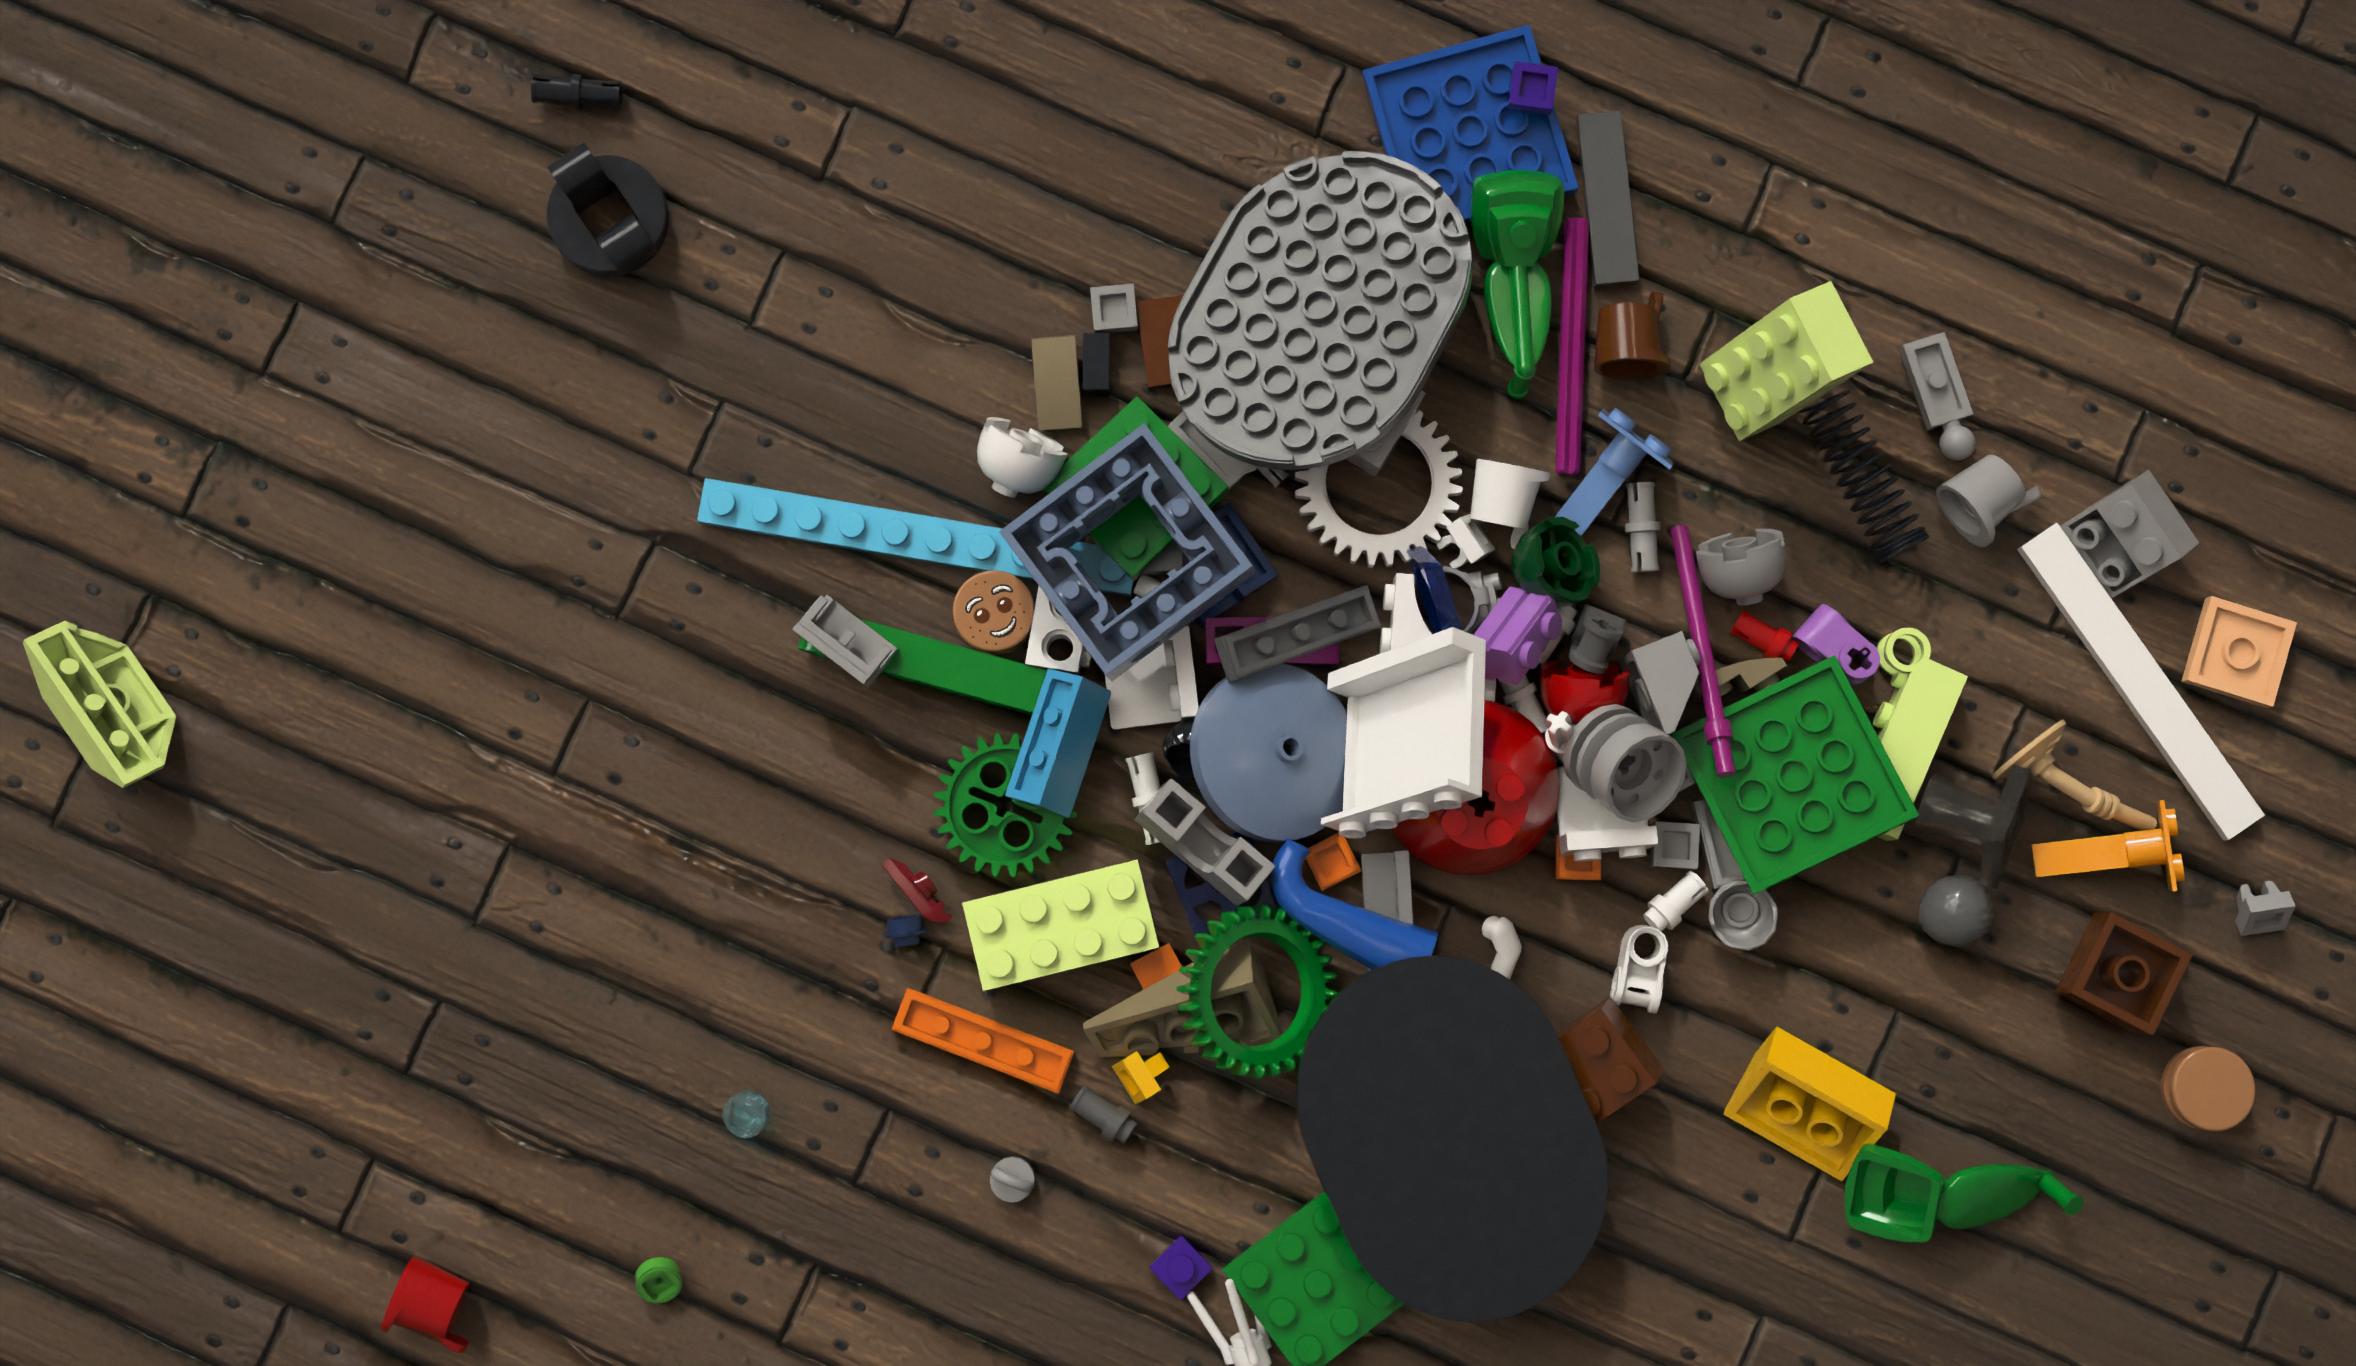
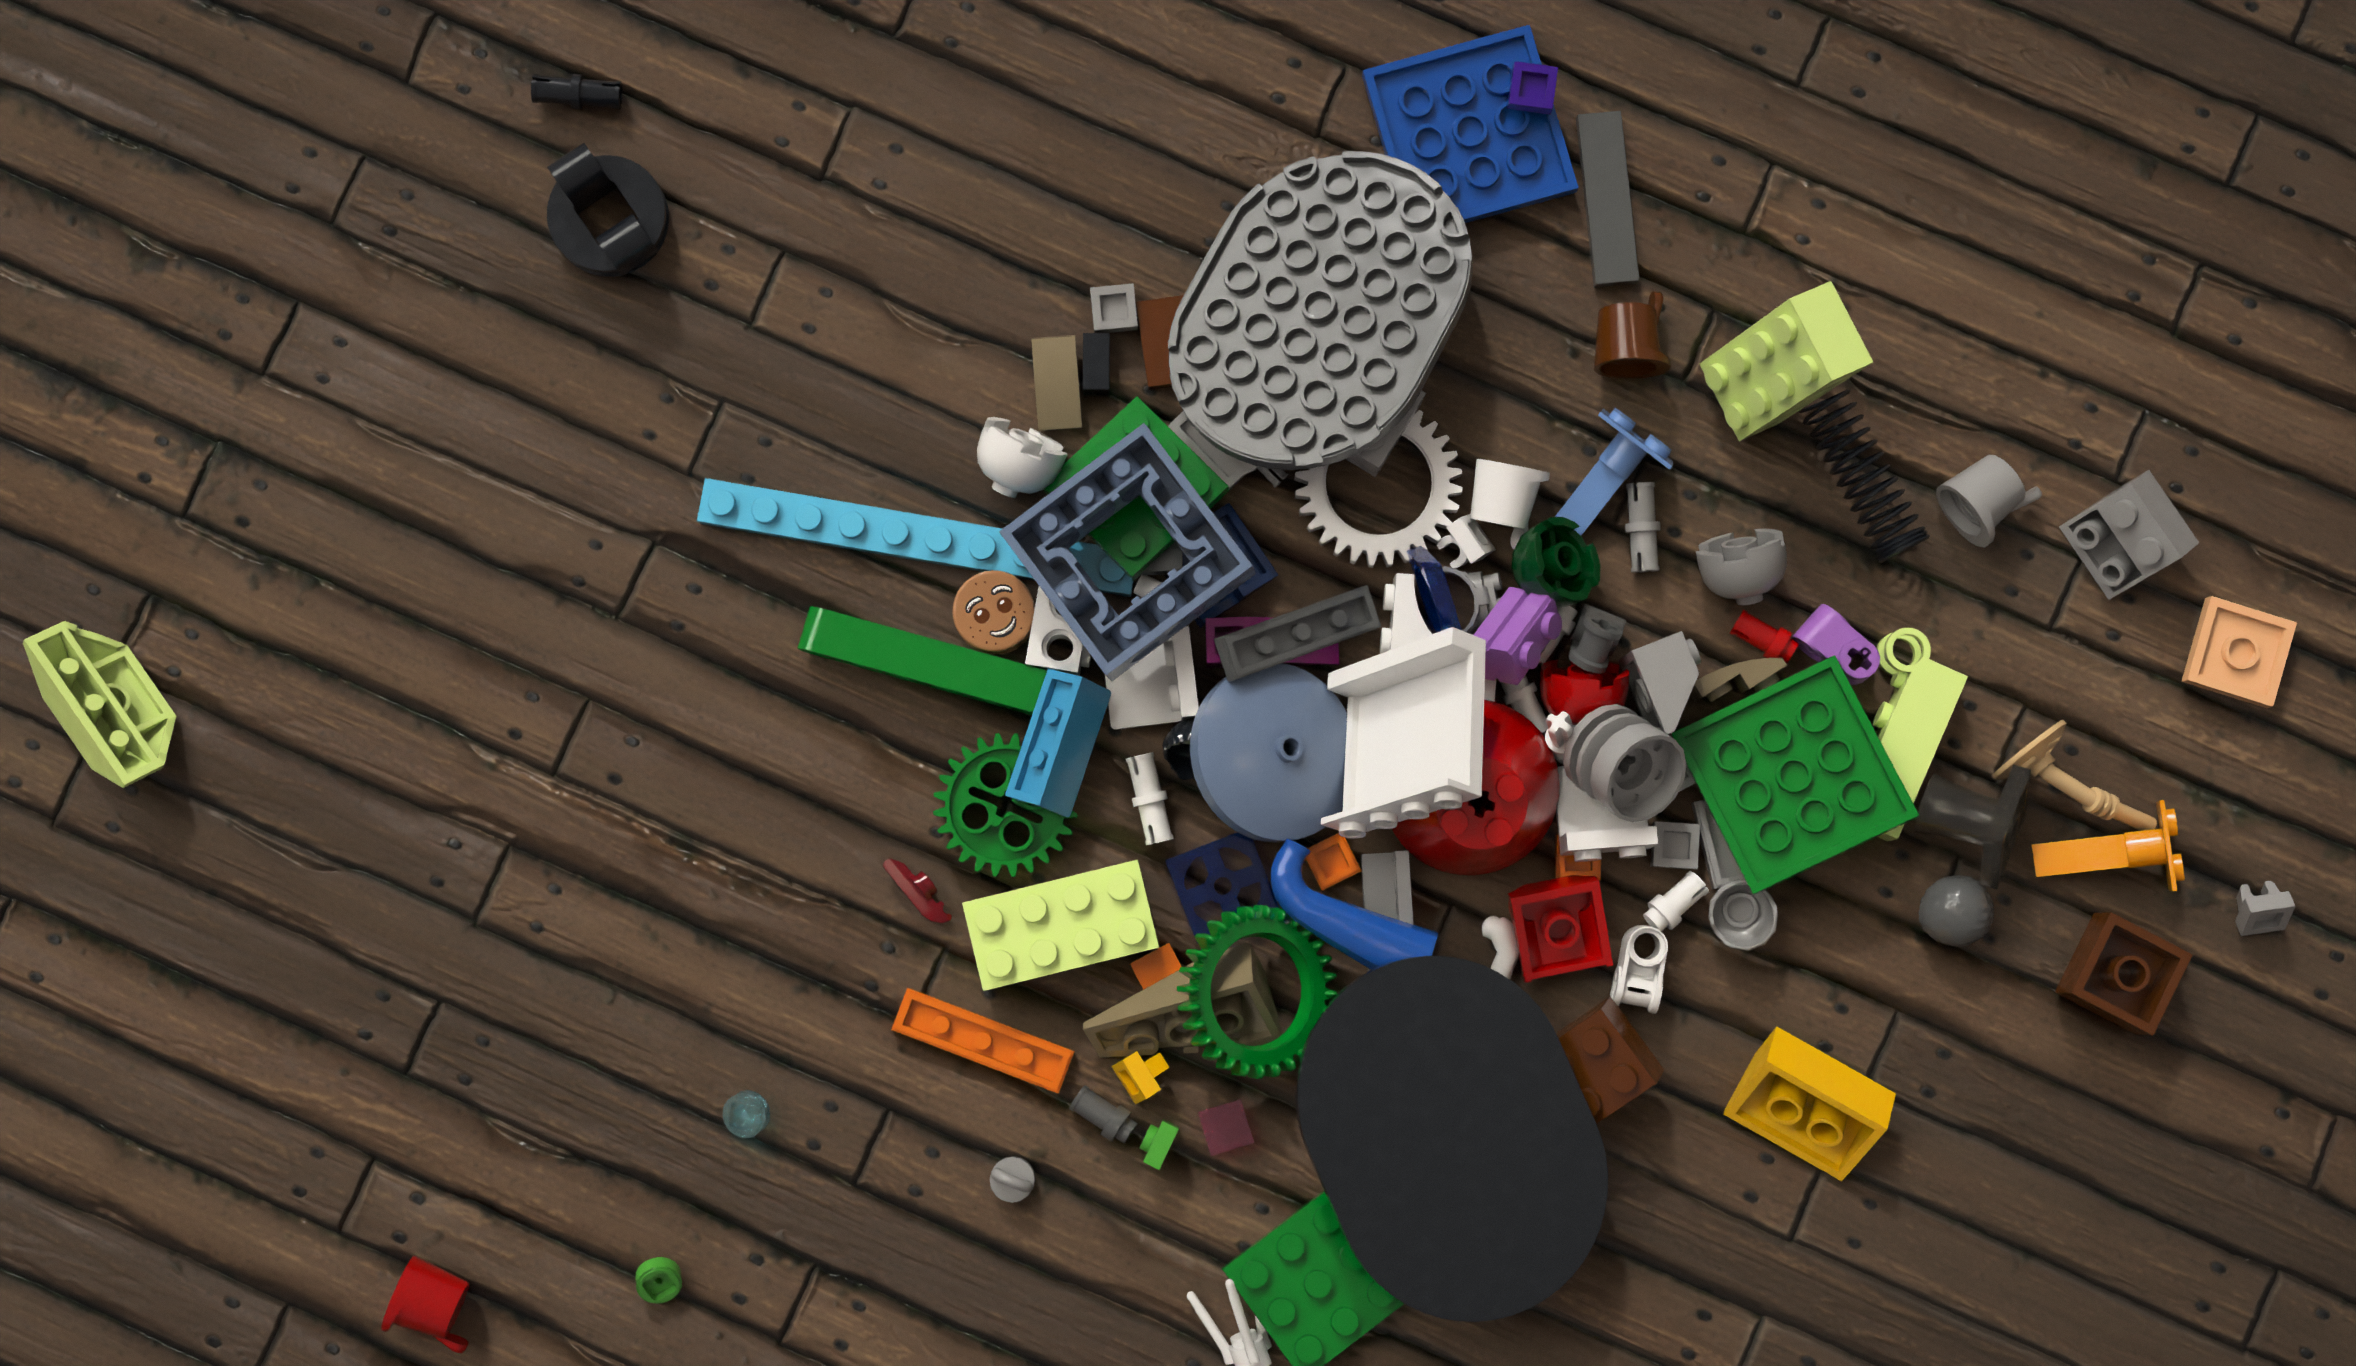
light grey hinge [792,595,899,688] -> none
dark blue plate [884,915,927,946] -> none
light grey arch [1134,778,1275,906] -> none
dark purple plate [1149,1234,1213,1300] -> none
green piece [1470,170,1564,399] -> none
magenta axle [1555,218,1589,476] -> none
magenta bar [1671,525,1736,778] -> none
green piece [1844,1144,2083,1242] -> none
light grey plate [1899,332,1976,461] -> none
white tile [2017,523,2265,841] -> none
medium nougat head [2161,1046,2256,1131] -> none
none -> bright green plate [1139,1119,1179,1170]
none -> clear pink tile [1198,1099,1254,1156]
none -> red slope [1508,875,1613,983]

